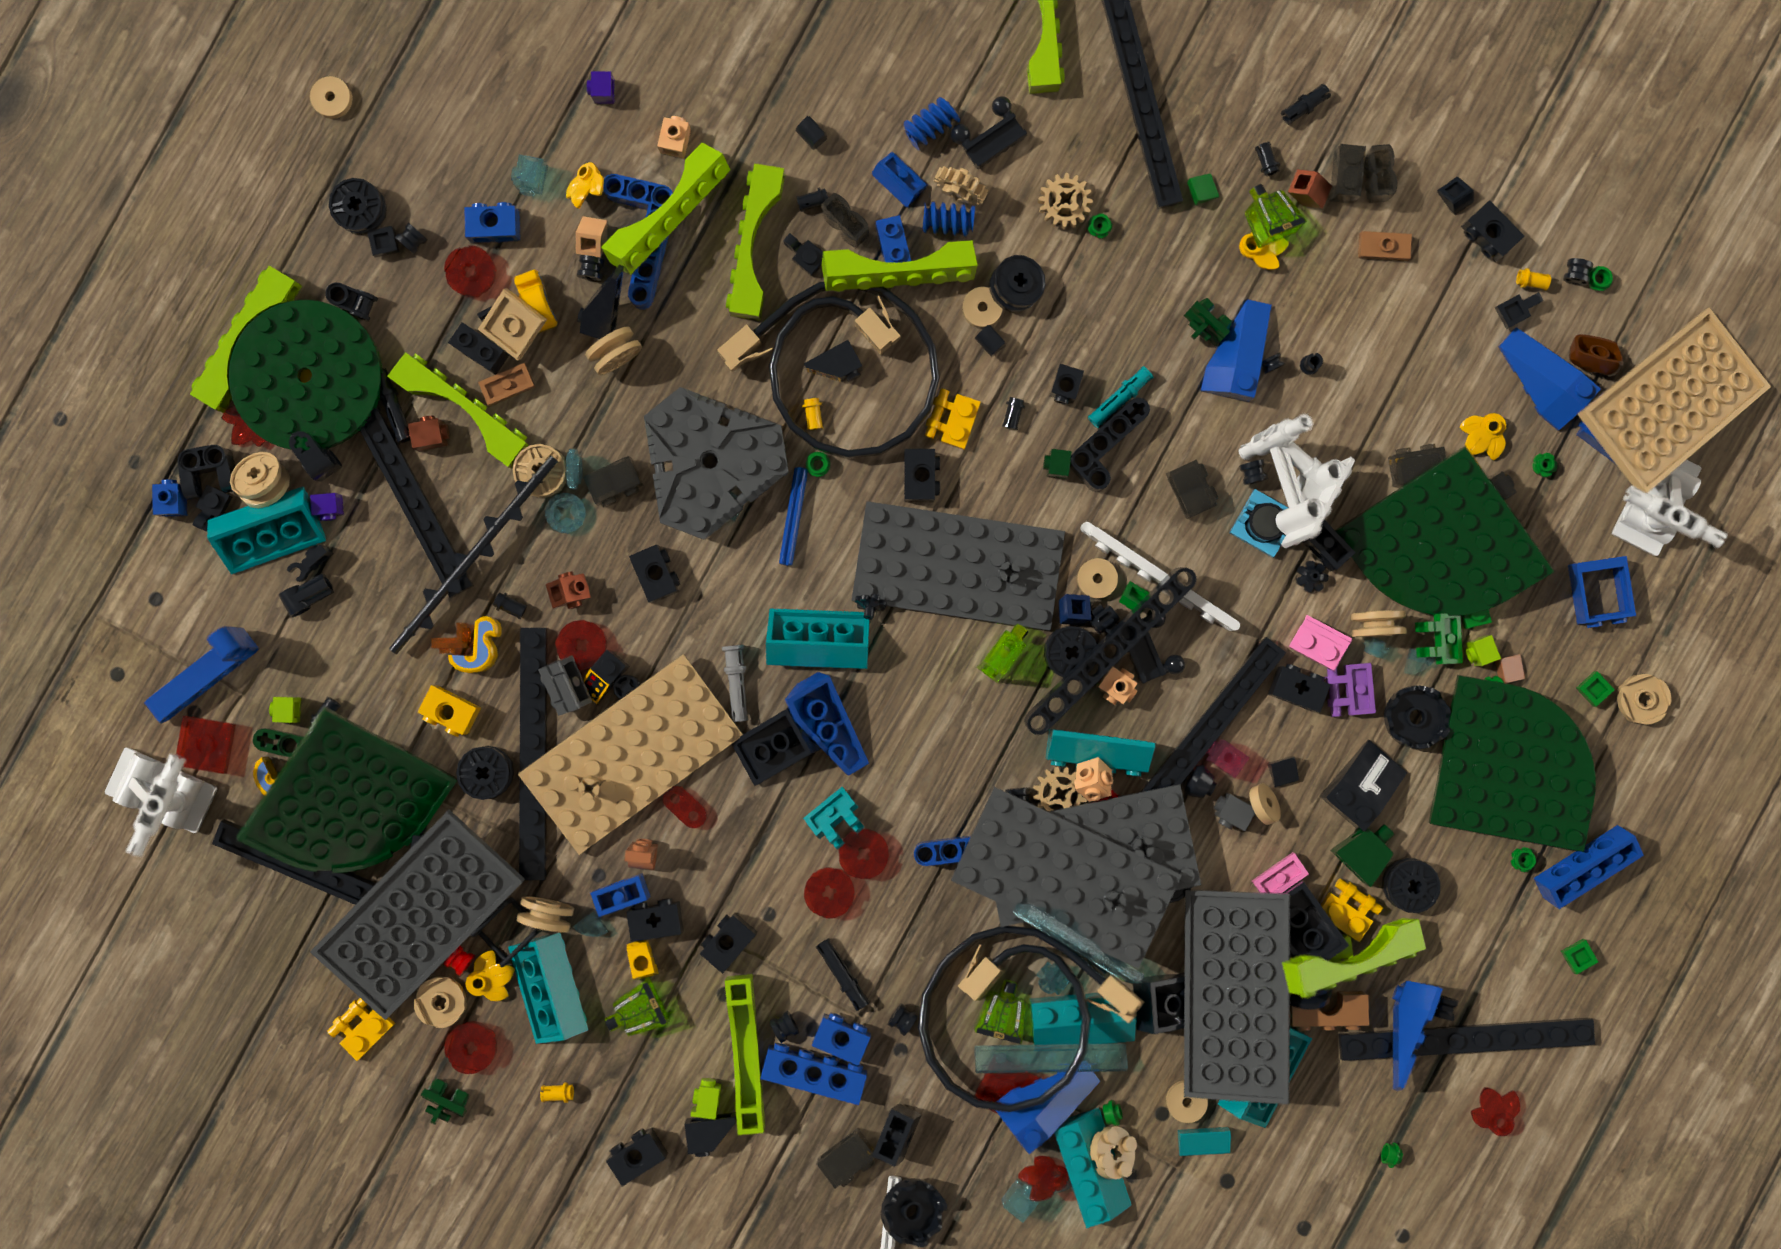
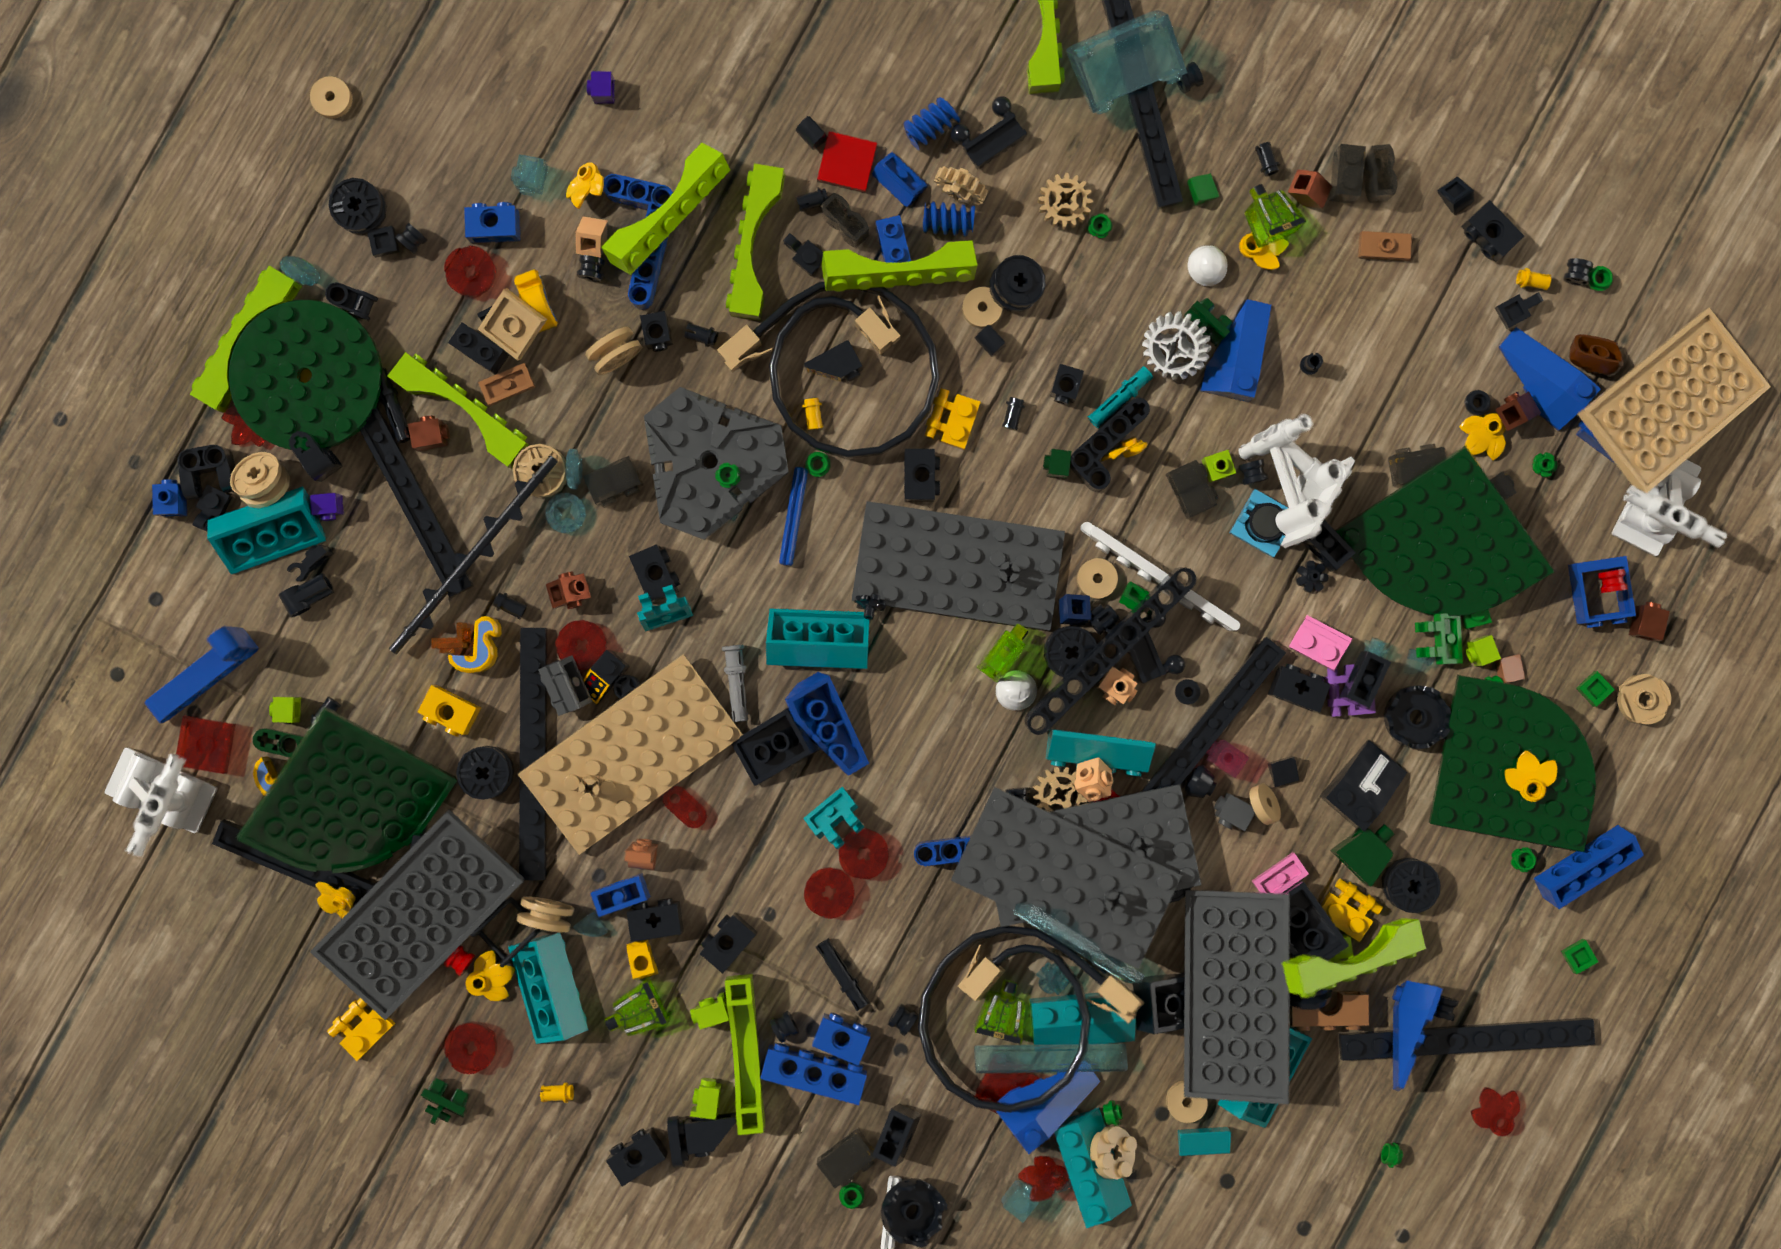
tan plate [414,976,467,1028] -> none
black slope [577,265,624,339] -> none
light nougat brick [657,116,691,158] -> none
black bush [1261,353,1285,374] -> none
black pin [1281,84,1331,125] -> none
tan wheel [1351,610,1407,637] -> none
none -> clear light blue gear [280,256,320,286]
none -> yellow plate [315,882,356,919]
none -> teal plate [637,585,693,632]
none -> black brick [640,311,673,352]
none -> black plate [667,1116,689,1168]
none -> black pin [685,322,718,347]
none -> lime brick [690,992,729,1030]
none -> green plate [715,463,740,488]
none -> red tile [817,131,877,193]
none -> green plate [839,1182,865,1209]
none -> white piece [996,670,1037,711]
none -> clear light blue windscreen [1066,10,1187,114]
none -> yellow plate [1102,437,1148,461]
none -> white gear [1142,311,1211,380]
none -> black wheel [1174,62,1204,94]
none -> black plate [1175,679,1200,705]
none -> white piece [1187,246,1228,286]
none -> lime plate [1202,450,1236,483]
none -> black brick [1340,651,1391,708]
none -> black plate [1465,390,1491,415]
none -> copper brick [1495,391,1541,431]
none -> yellow plate [1505,751,1557,802]
none -> red wheel [1598,569,1628,593]
none -> copper brick [1629,602,1670,641]

